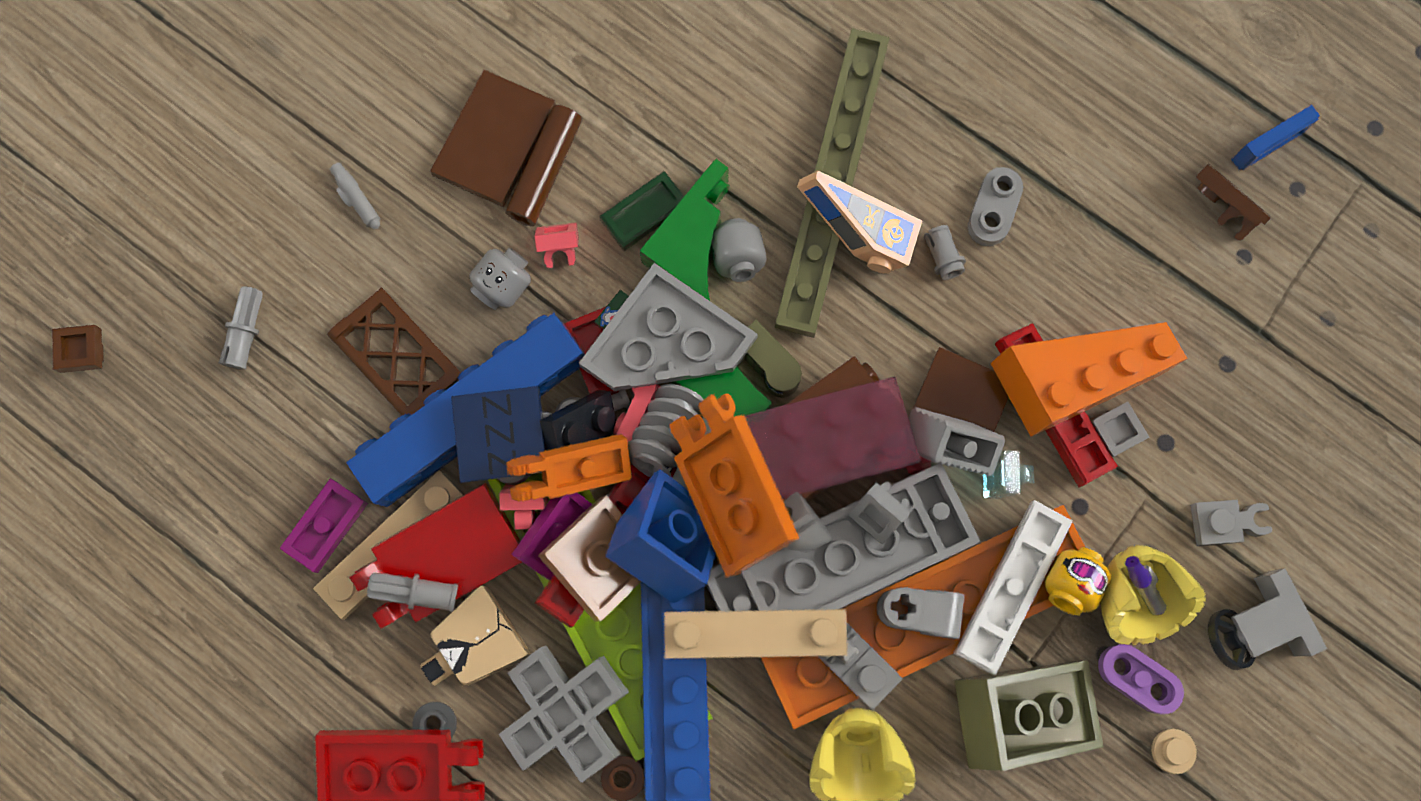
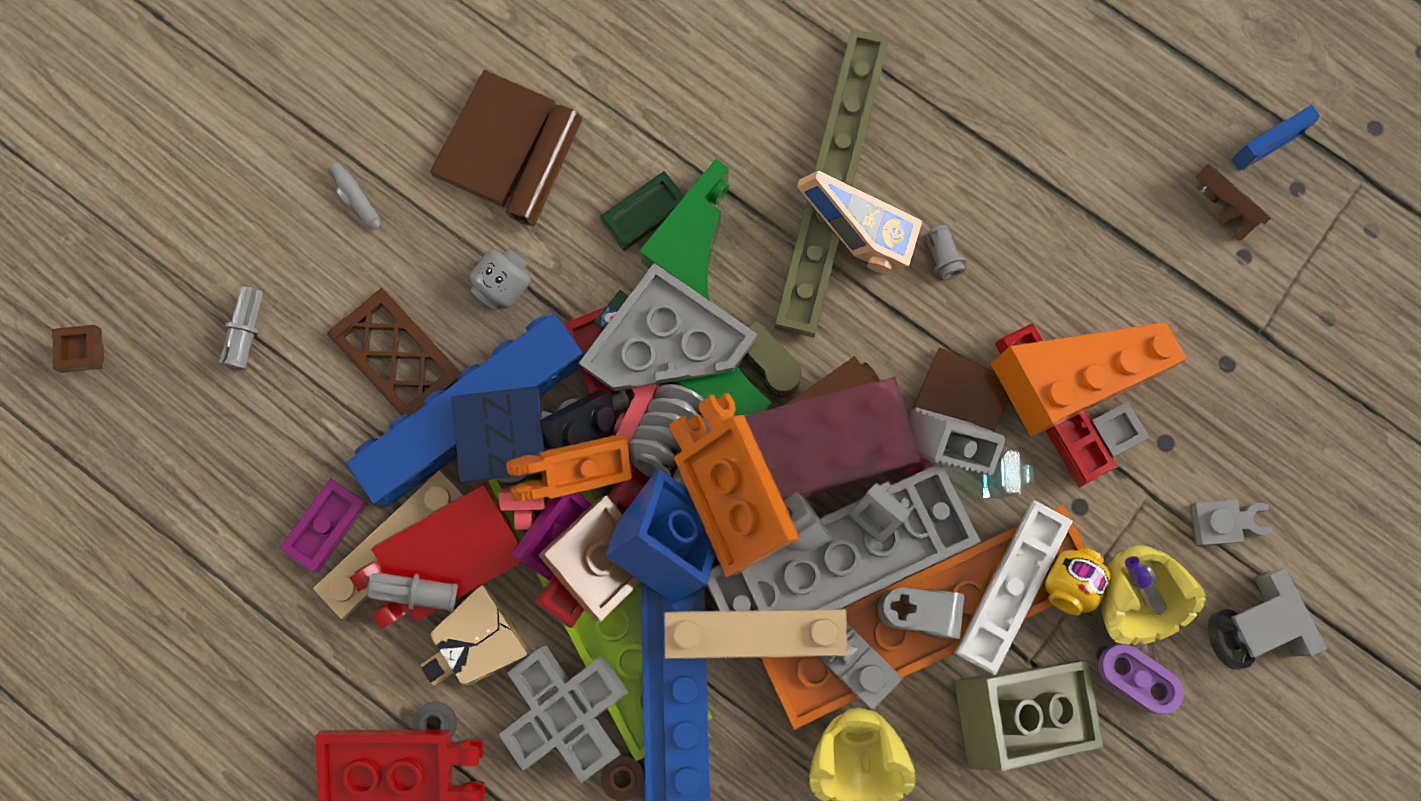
coral tile [534,223,579,268] -> none
light grey head [711,218,767,282] -> none
light grey plate [968,167,1023,246] -> none
tan plate [1152,729,1197,774] -> none

